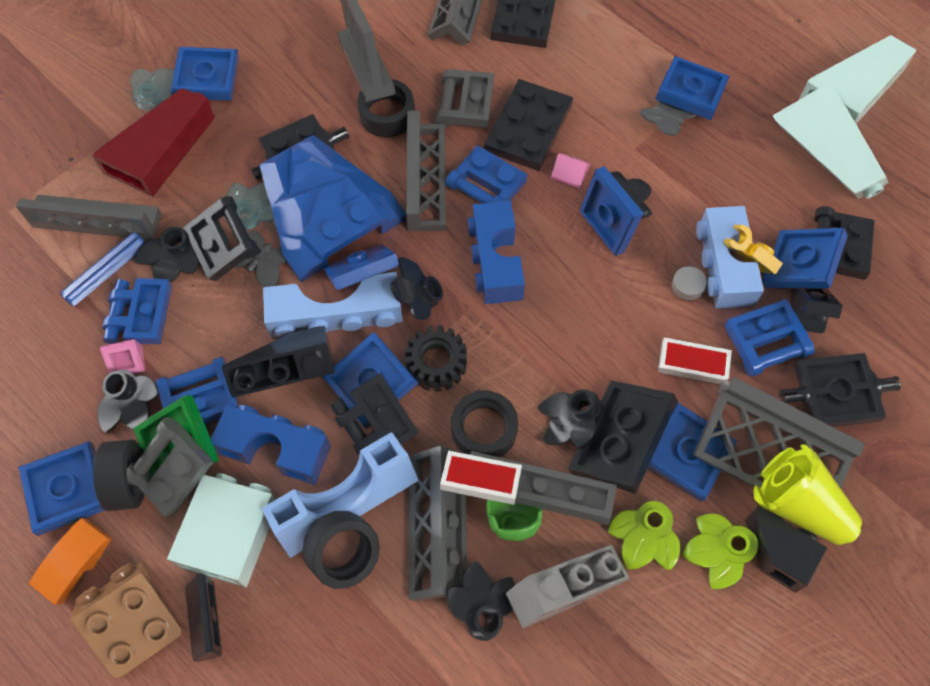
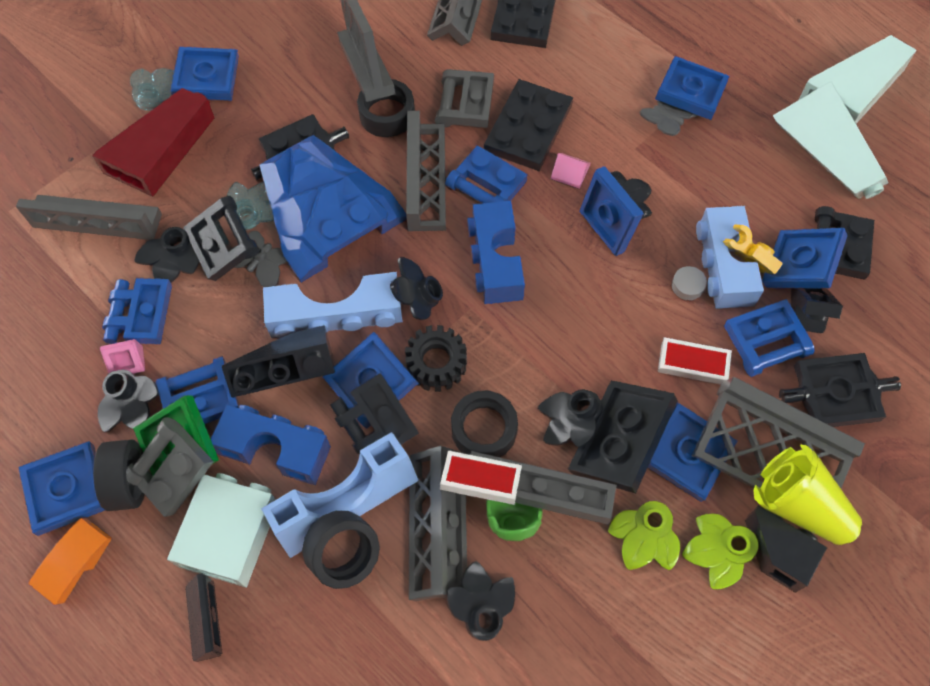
axle [61,232,145,306] -> none
medium nougat bracket [70,561,181,678] -> none
blue plate [323,244,399,290] -> none
light grey slope [506,545,630,629] -> none

